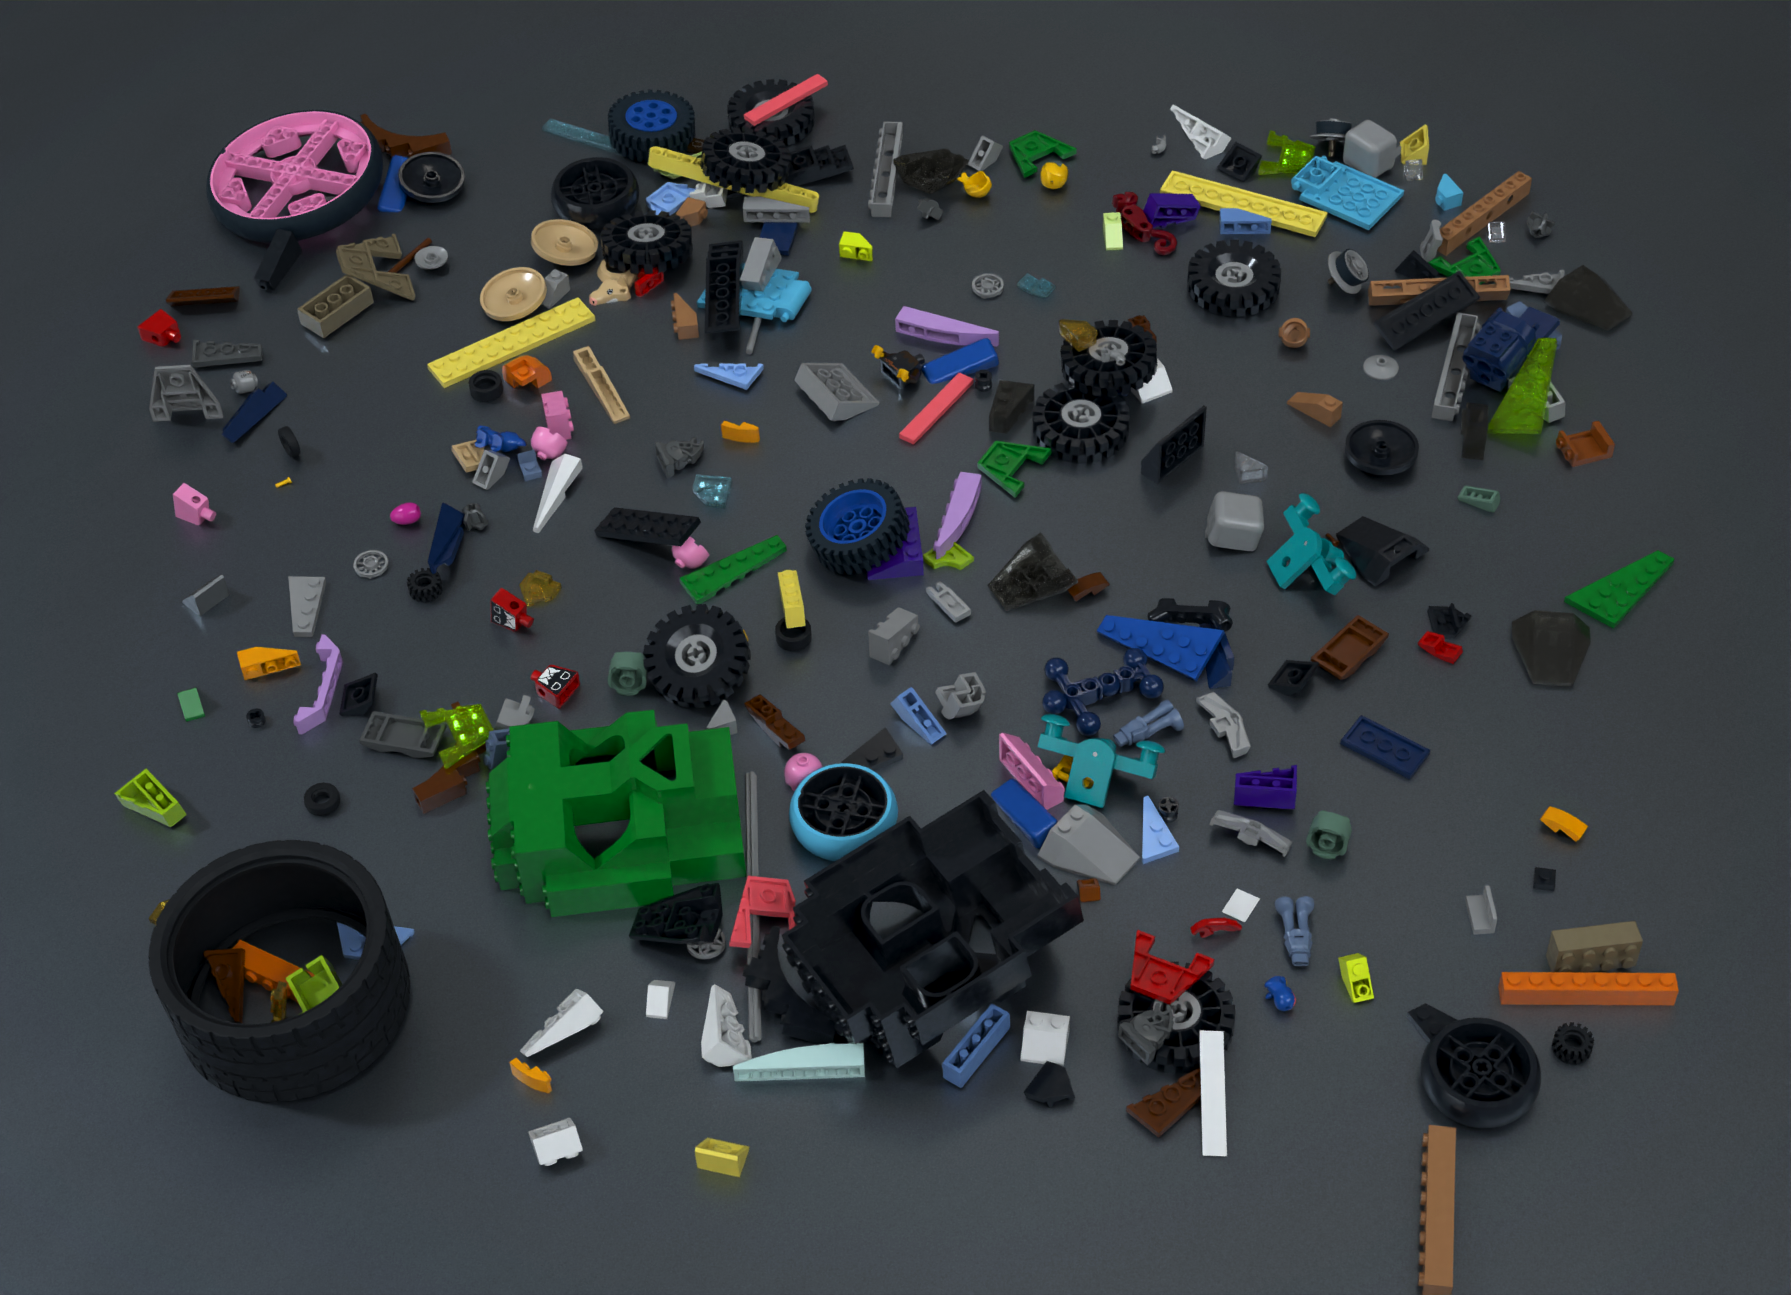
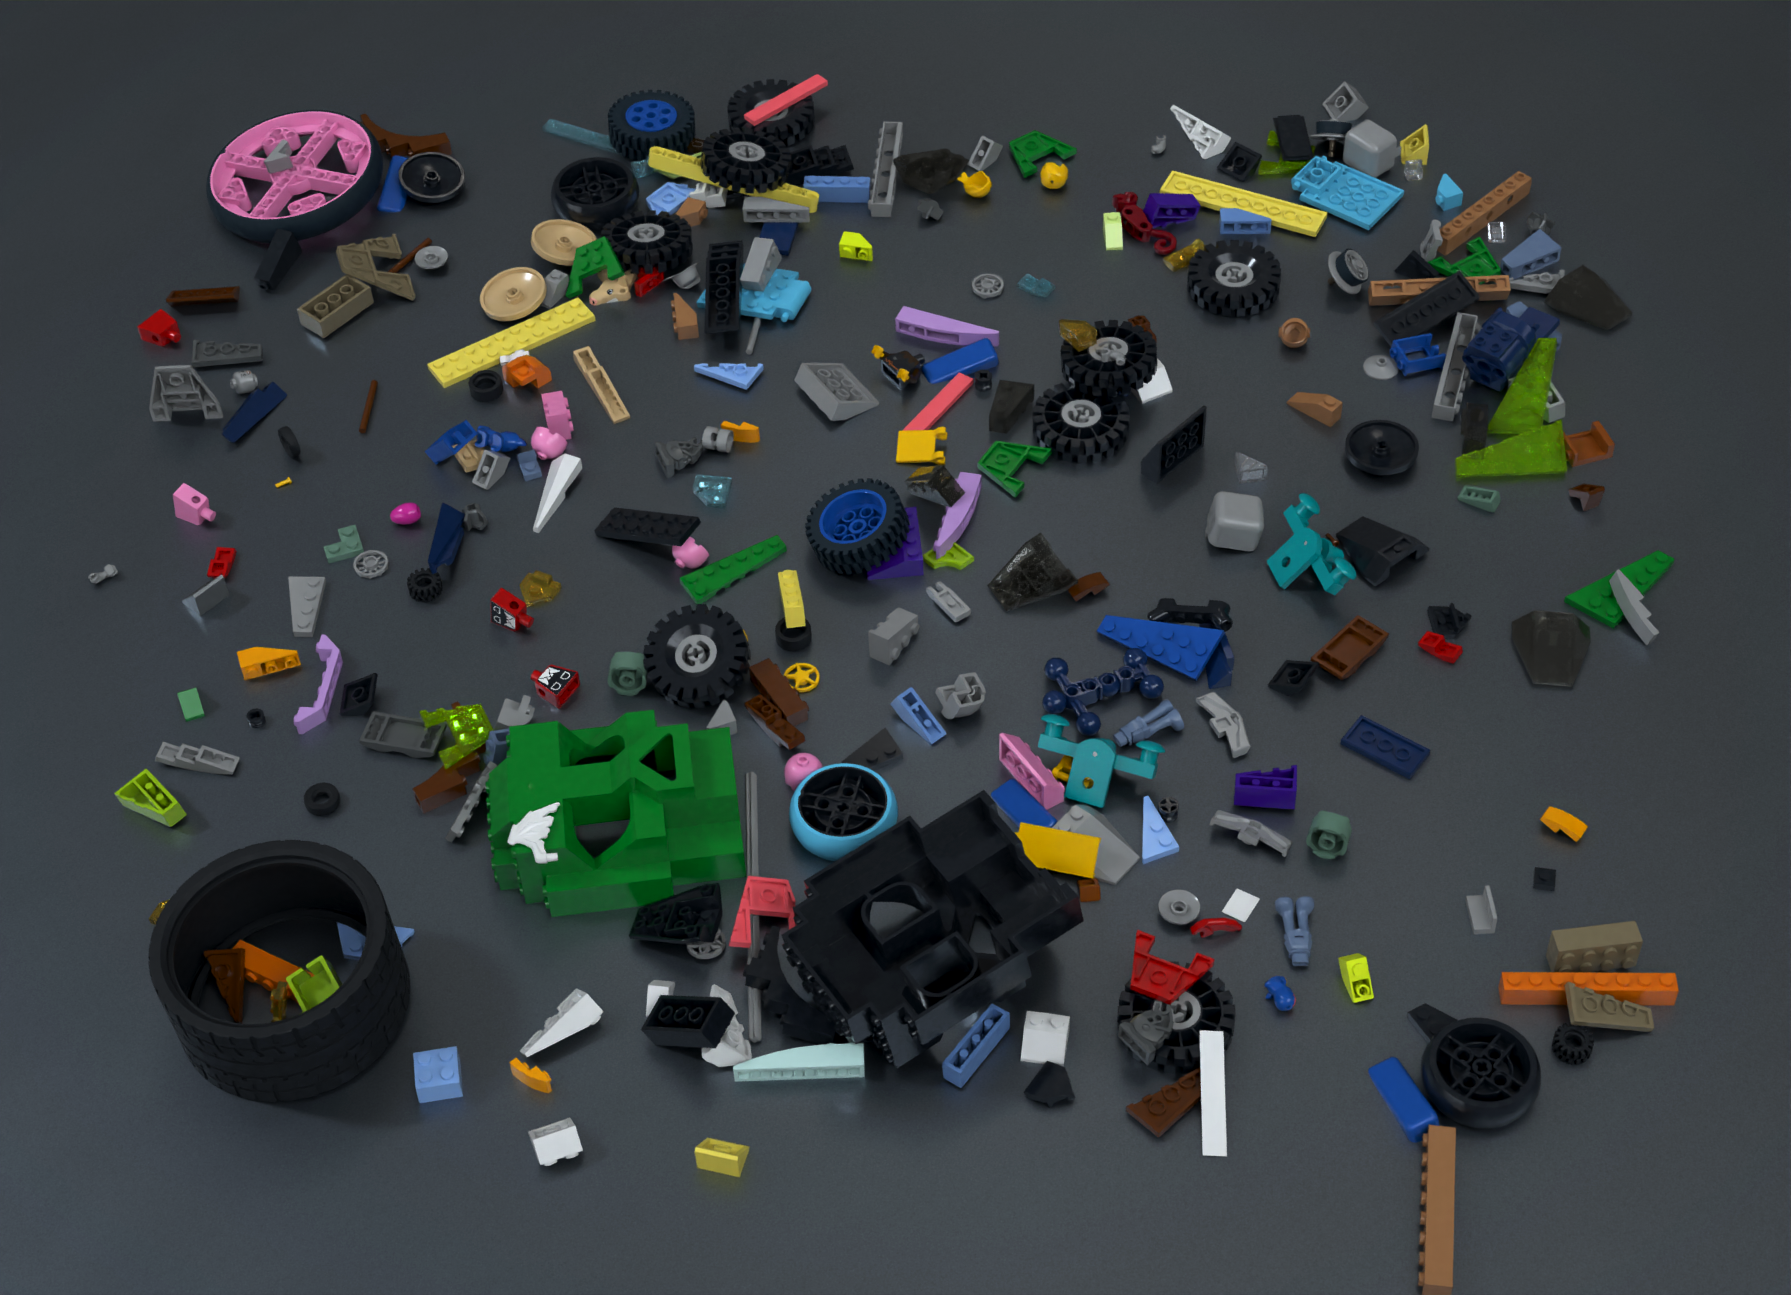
none -> light grey arm [88,564,118,584]
none -> light grey slope [155,742,240,775]
none -> red slope [207,547,237,578]
none -> light grey slope [264,139,293,174]
none -> sand green plate [323,525,364,564]
none -> reddish brown bar [359,380,378,433]
none -> light blue brick [413,1046,463,1103]
none -> blue window [424,420,478,465]
none -> light grey wing [445,761,497,843]
none -> white plate [500,350,529,366]
none -> white animal [507,802,560,864]
none -> green wing [566,236,625,299]
none -> clear light blue slope [631,156,657,178]
none -> black brick [641,995,735,1048]
none -> light grey piece [663,262,701,289]
none -> light grey wheel [702,426,734,453]
none -> reddish brown brick [749,658,809,727]
none -> yellow wheel [784,663,820,693]
none -> medium blue brick [803,176,871,203]
none -> yellow flag [896,427,948,465]
none -> clear smoke wedge [905,465,965,507]
none -> yellow piece [1015,822,1101,879]
none -> light grey dish [1158,889,1200,925]
none -> clear yellow plate [1163,239,1206,272]
none -> black piece [1273,115,1314,162]
none -> light grey slope [1322,81,1369,122]
none -> blue piece [1368,1057,1440,1143]
none -> blue window [1390,333,1446,376]
none -> clear neon green wing [1455,419,1567,477]
none -> sand blue slope [1500,229,1561,280]
none -> dark tan wing [1564,982,1654,1032]
none -> reddish brown slope [1568,483,1605,511]
none -> light grey slope [1609,569,1659,646]

